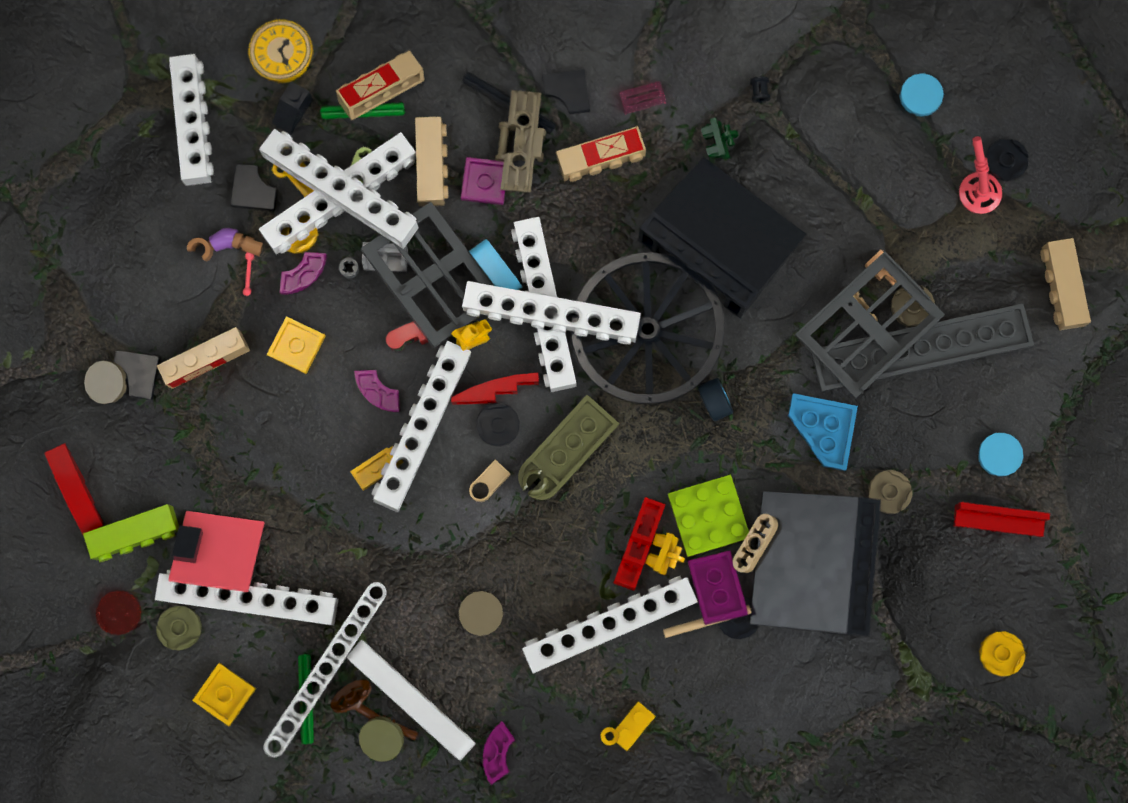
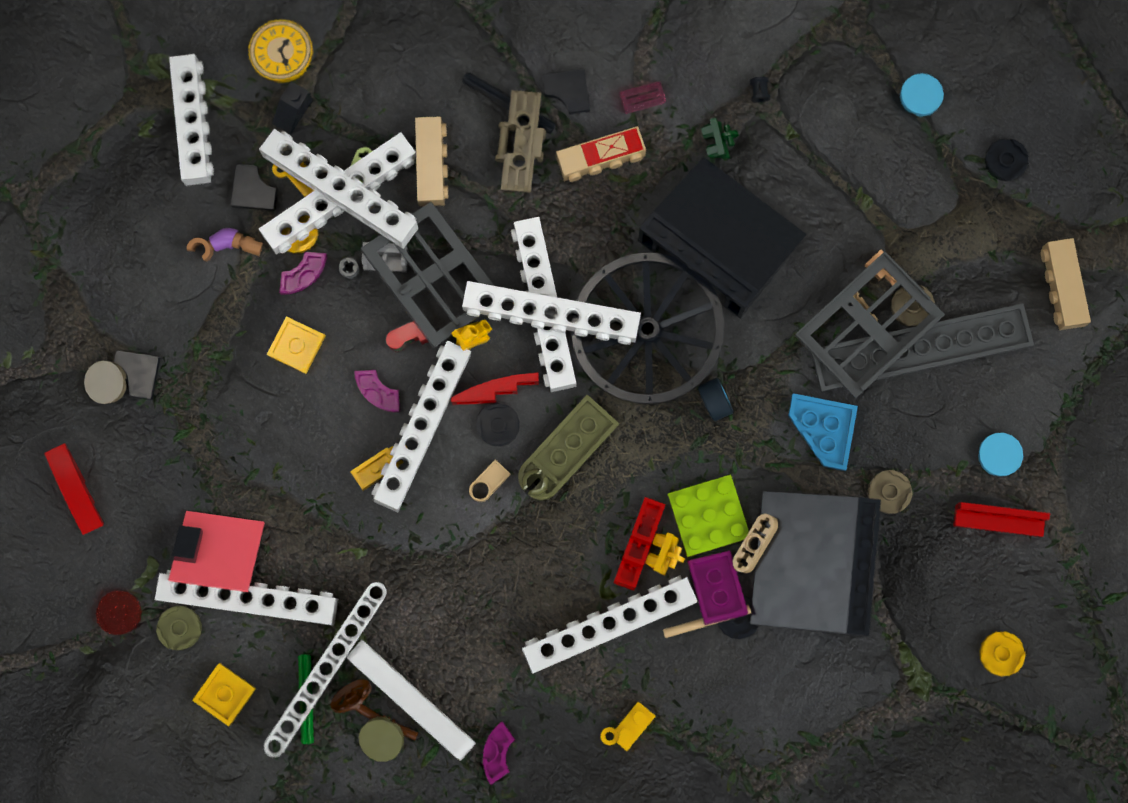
lime brick [83,504,179,562] -> none
tan brick [157,327,250,389] -> none
coral hinge [243,252,254,296] -> none
green axle [320,103,405,119] -> none
tan brick [336,50,424,120] -> none
dark tan tile [459,591,503,636] -> none
magenta tile [461,157,505,205] -> none
medium azure beam [469,239,522,290] -> none
coral dish [959,136,1002,214] -> none

